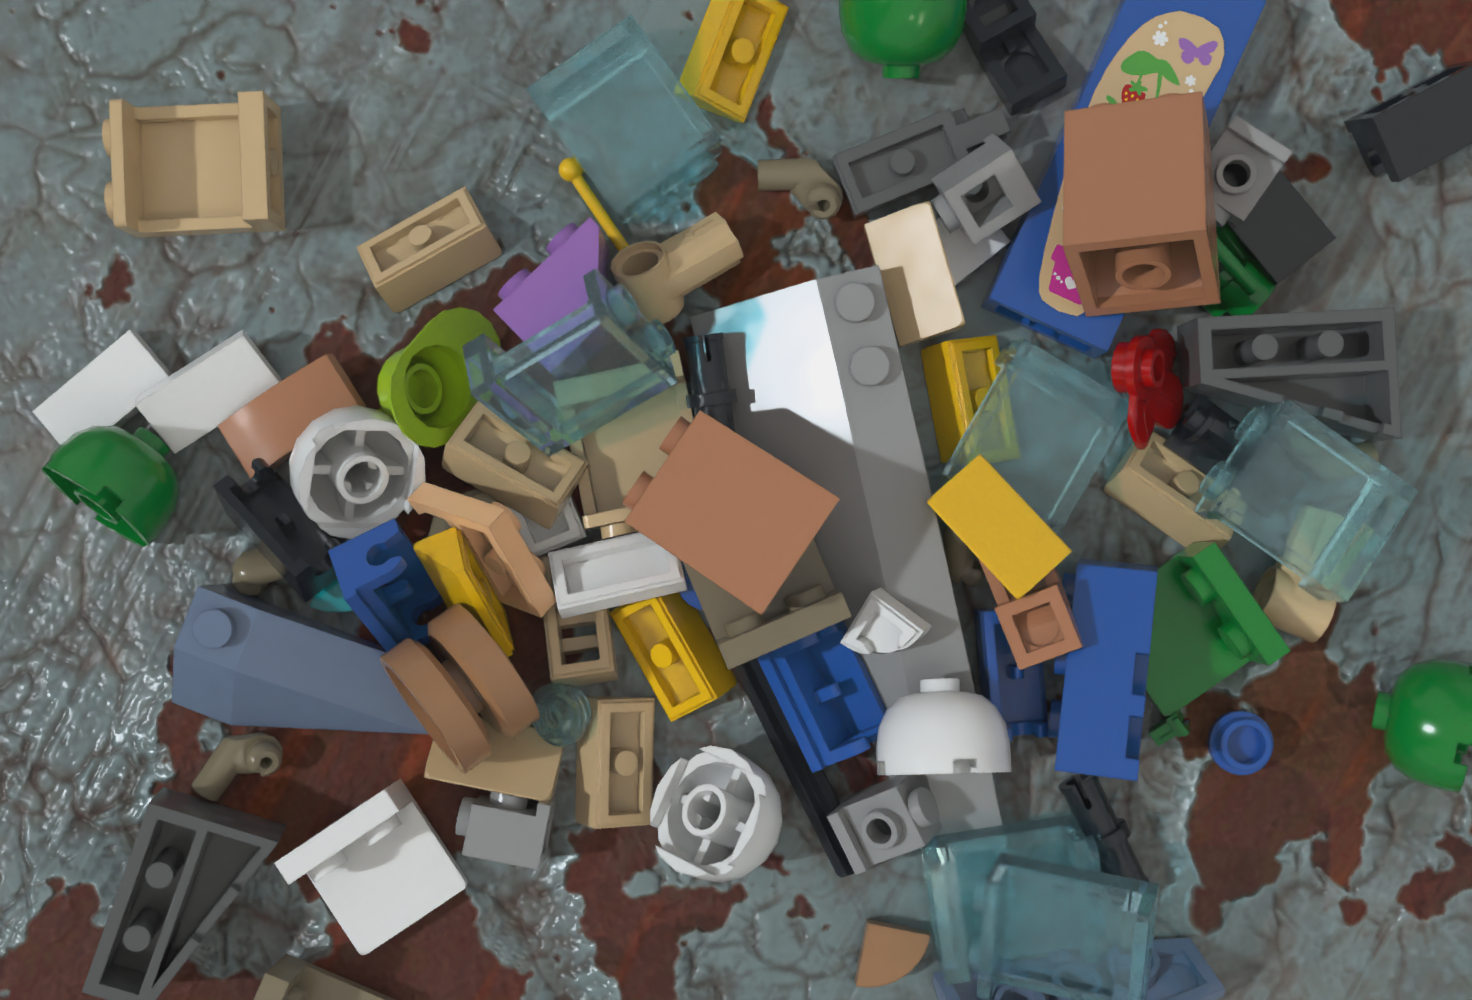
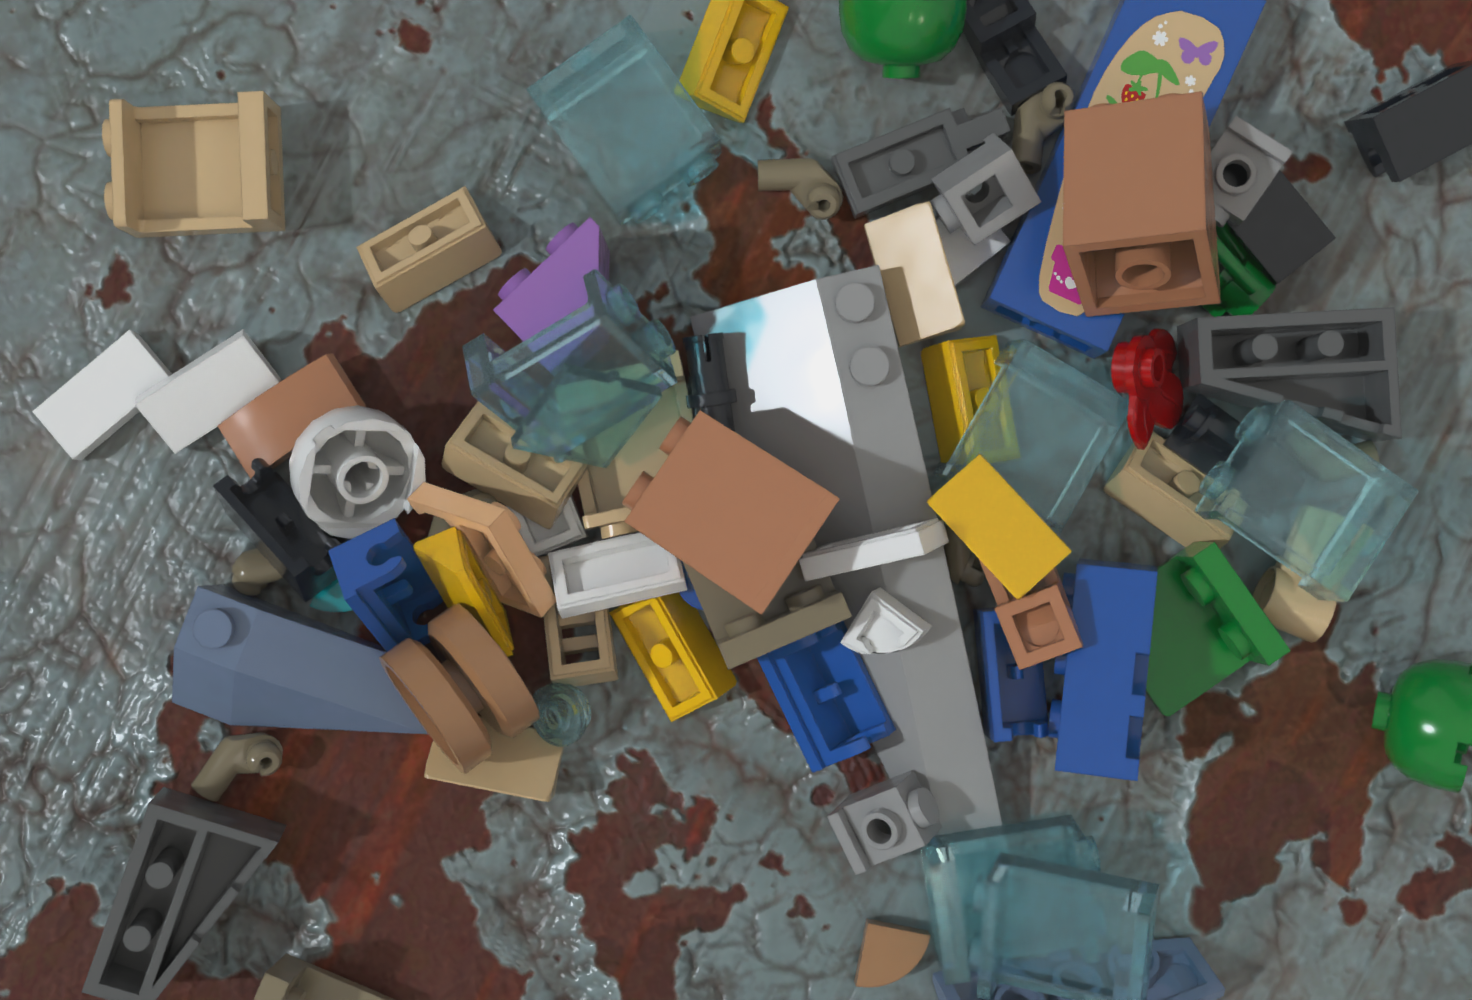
green cylinder [42,426,180,547] -> none
white bracket [274,778,468,955] -> none
lime piece [377,307,502,448] -> none
light grey brick [455,791,558,870] -> none
yellow hinge [558,157,629,252] -> none
tan slope [575,696,655,829] -> none
tan piece [610,212,744,327] -> none
white cylinder [650,745,783,882] -> none
black axle [734,658,854,878] -> none
white cylinder [876,678,1011,775] -> none
black pin [1058,774,1151,904] -> none
green piece [1149,710,1190,746] -> none
blue plate [1207,710,1274,775] -> none
none -> clear light blue piece [511,363,662,468]
none -> white tile [799,518,949,581]
none -> dark tan arm [1012,82,1076,174]

